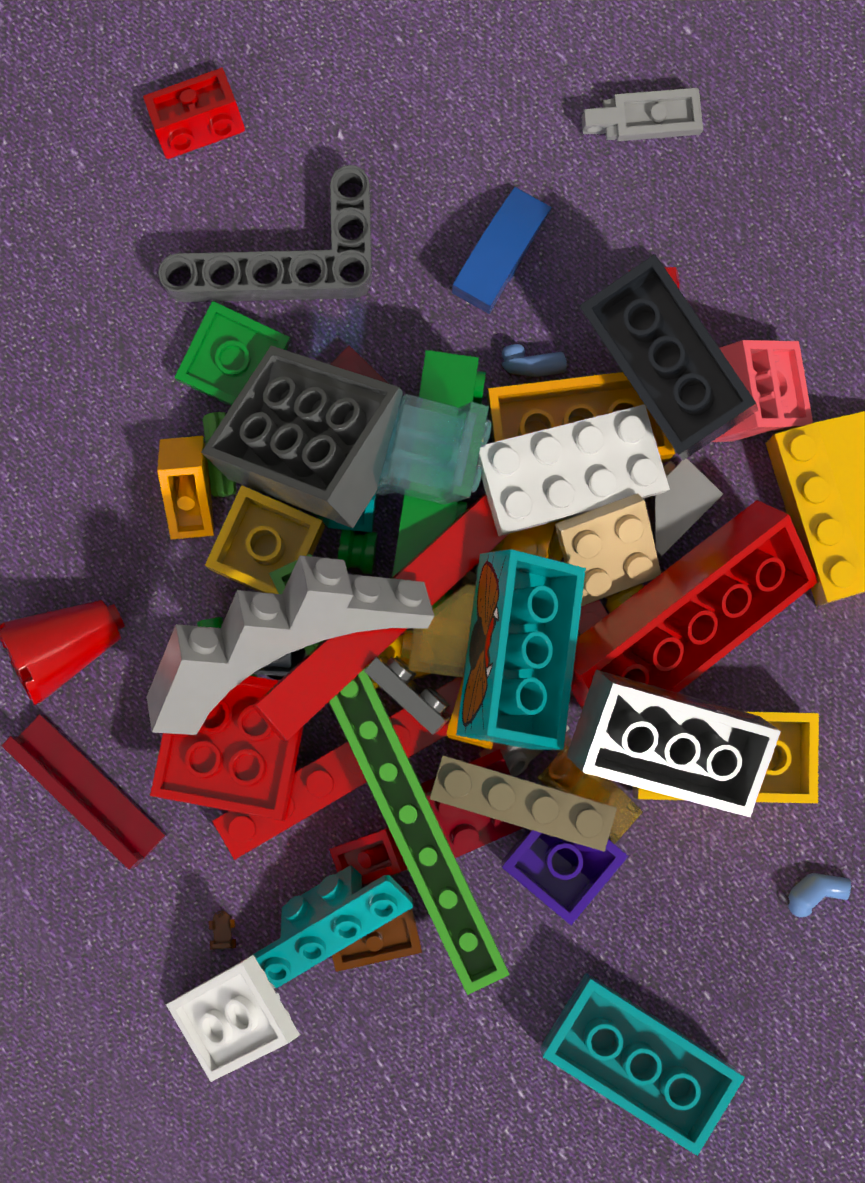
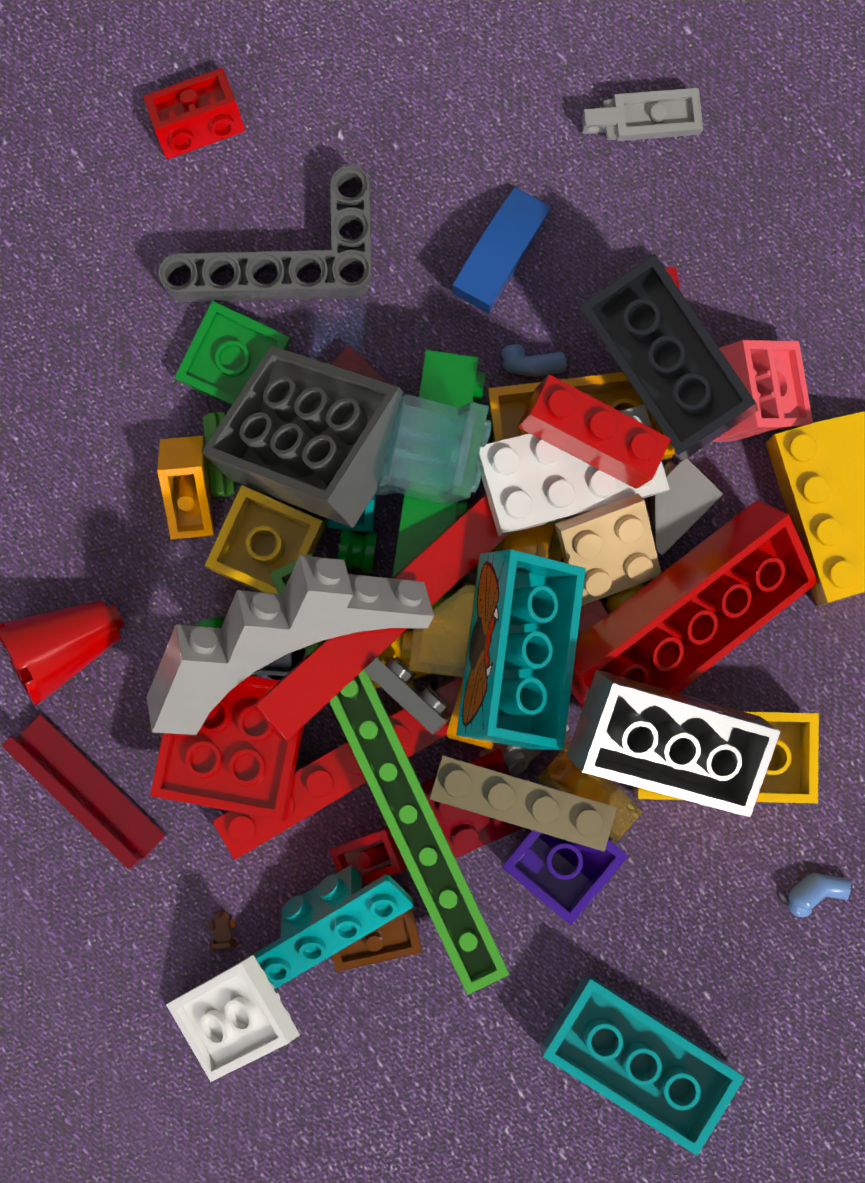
none -> red brick [517,374,671,489]

